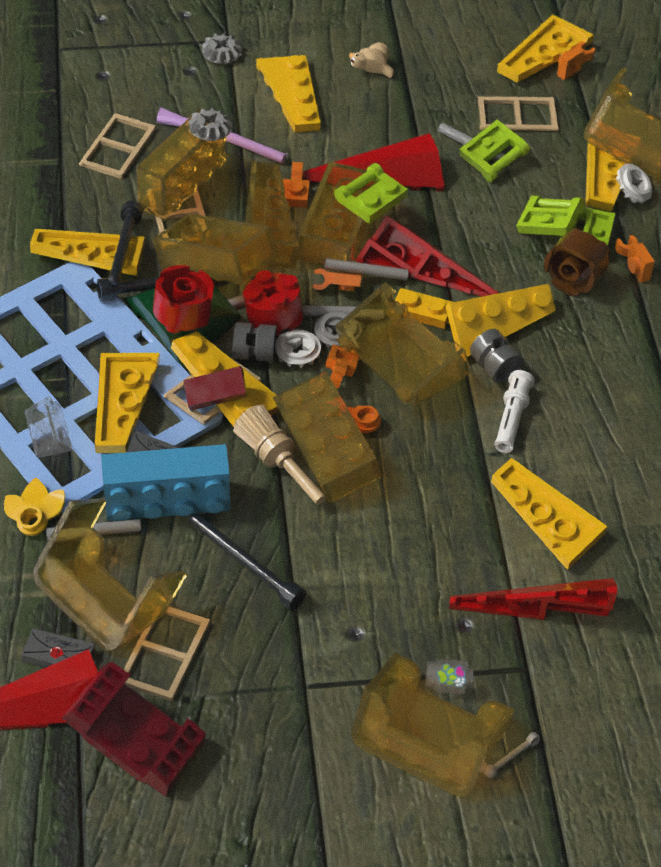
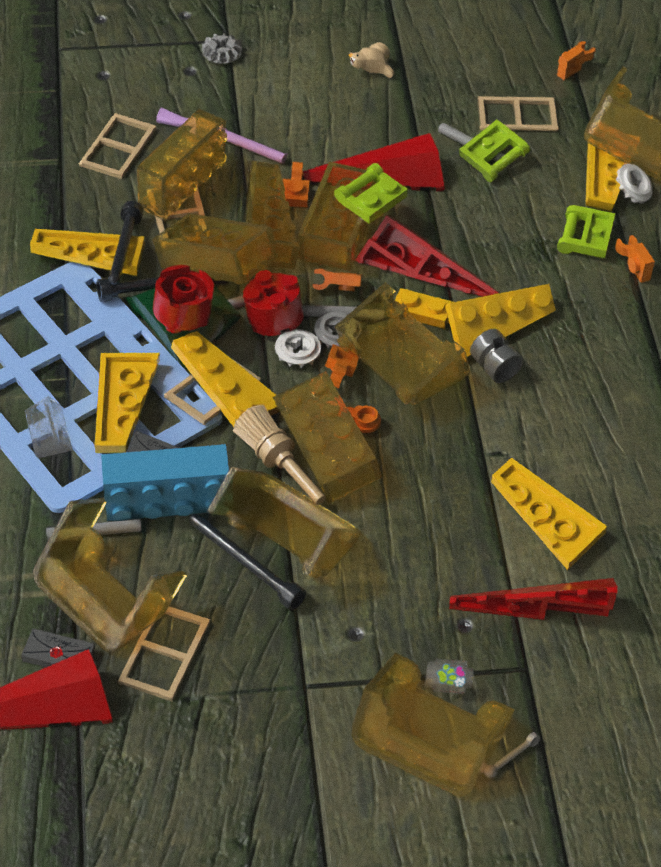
yellow plate [4,478,65,536] -> none
dark red plate [62,662,206,797] -> none
dark red tile [183,366,248,411] -> none
light grey gear [189,107,232,141] -> none
dark grey wheel [232,322,277,362] -> none
yellow wing [256,55,320,133] -> none
light grey bar [324,258,408,280] -> none
white pin [494,370,535,453] -> none
yellow wing [497,15,594,83] -> none
lime plate [516,195,585,236] -> none
reddish brown brick [544,228,609,295] -> none
none -> clear yellow windscreen [207,467,362,578]

